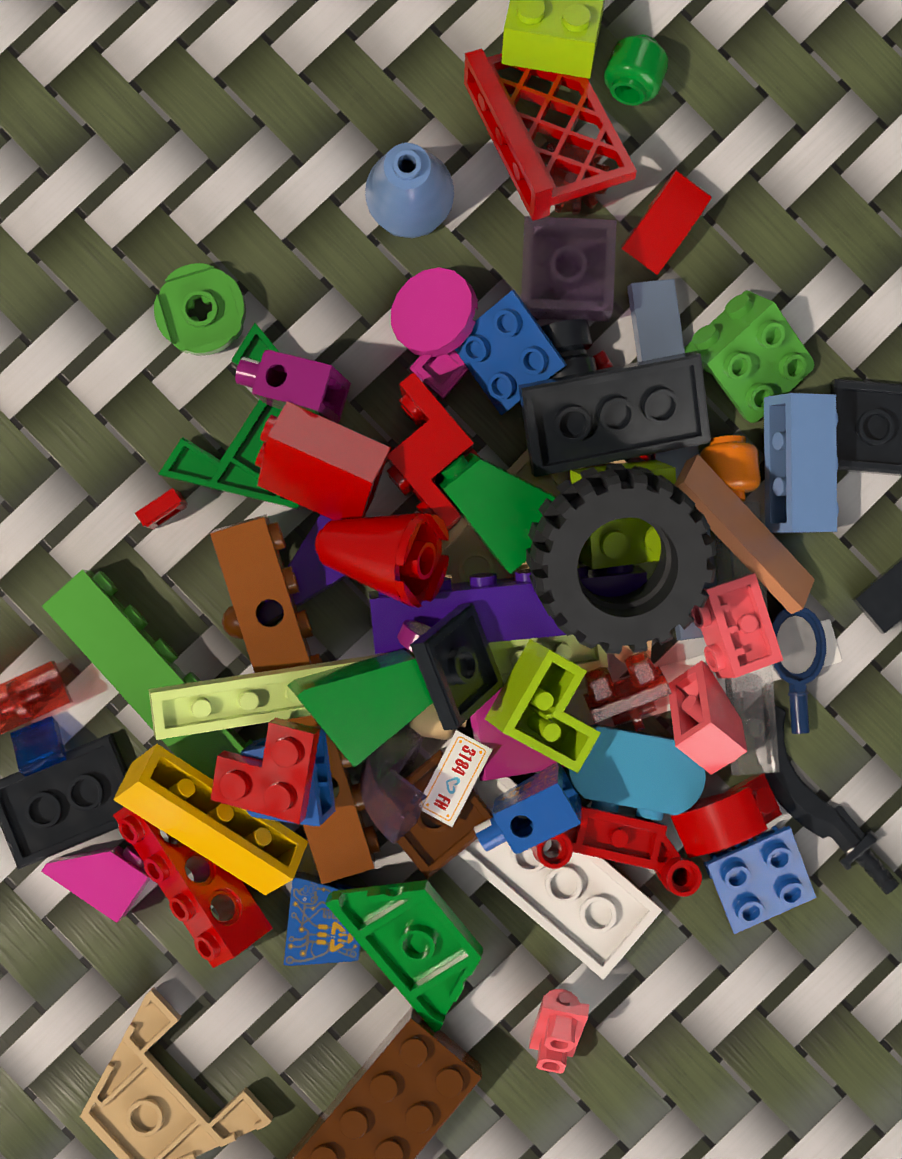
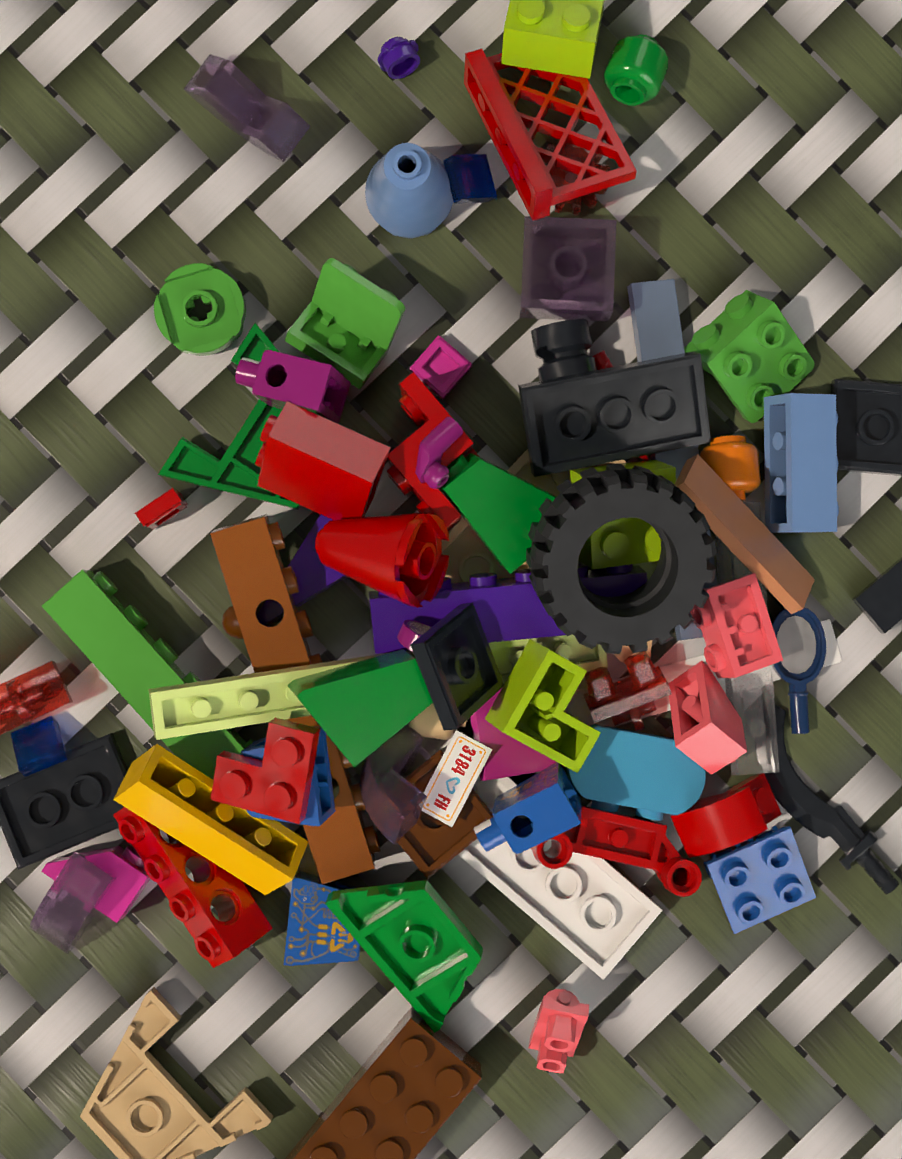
dark pink tile [391,267,478,357] -> none
blue hinge [455,289,567,415] -> none
red slope [621,170,712,275] -> none
none -> clear purple brick [30,852,116,954]
none -> clear purple brick [184,54,311,162]
none -> bright green bracket [285,258,405,389]
none -> dark purple plate [377,37,420,79]
none -> magenta arm [415,417,463,489]
none -> clear blue tile [443,154,497,204]

